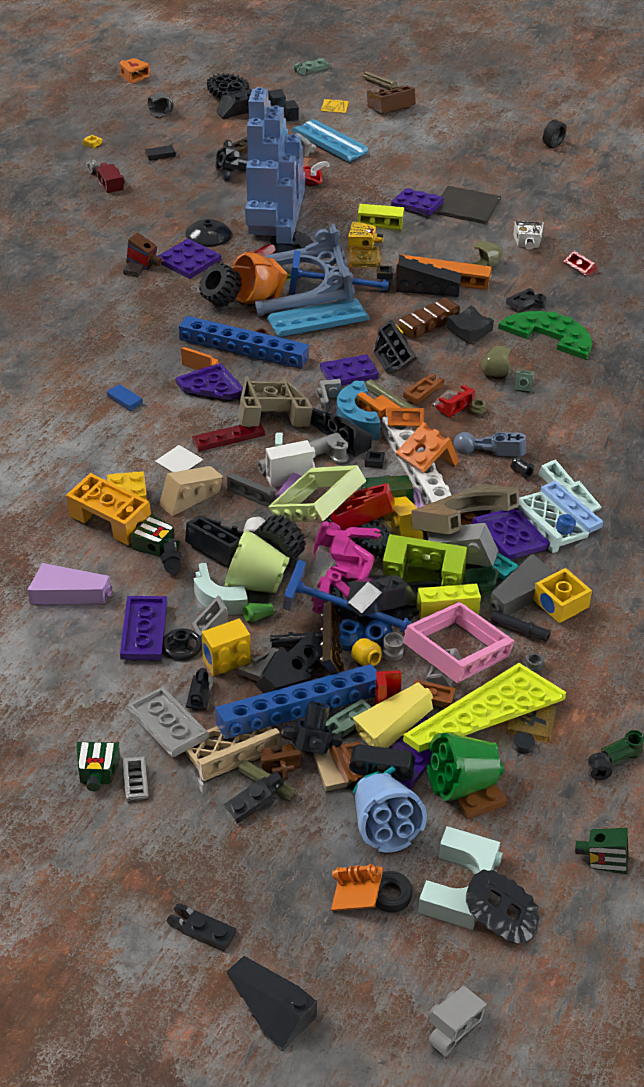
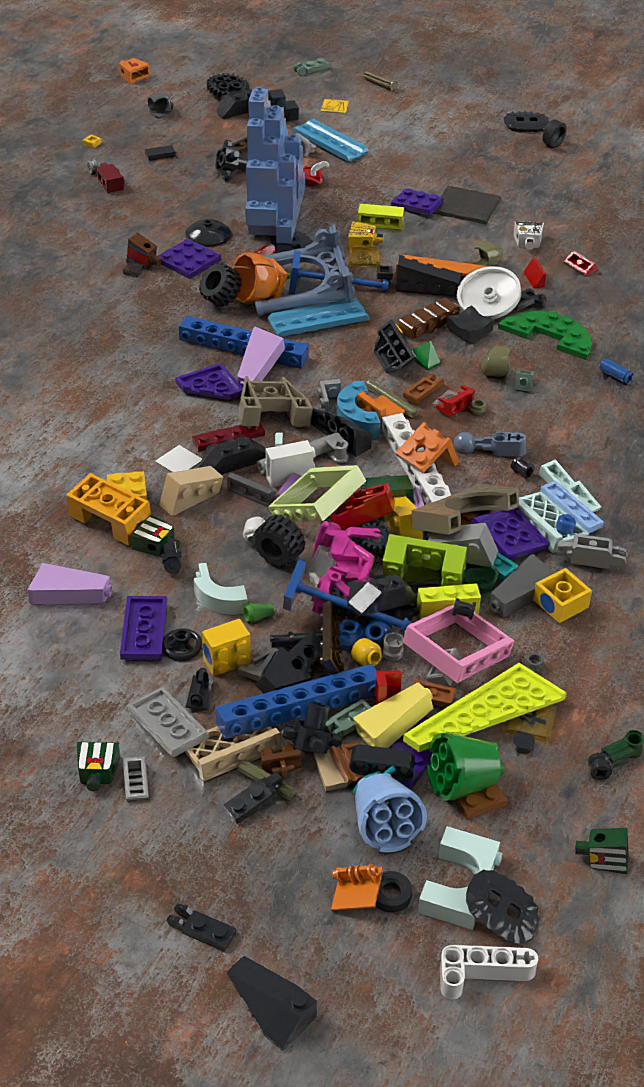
blue tile [107,384,143,411] -> none
orange panel [181,347,219,370] -> none
black wedge [185,515,254,566] -> none
light grey slope [192,596,228,638] -> none
yellowish green cone [225,530,290,594] -> none
dark purple plate [320,354,379,386] -> none
black tile [364,451,385,469] -> none
reddish brown wedge [367,85,416,114] -> none
orange panel [387,407,424,427] -> none
light grey hinge [428,985,487,1056] -> none
black pin [490,610,551,642] -> none
none -> black wedge [199,436,266,475]
none -> lavender slope [237,327,285,387]
none -> green slope [413,341,440,371]
none -> white beam [440,945,538,1000]
none -> black bush [452,598,476,620]
none -> white dish [457,266,521,319]
none -> black piece [504,111,549,131]
none -> red slope [524,258,547,289]
none -> light grey hinge [557,534,627,569]
none -> blue piece [599,359,633,384]

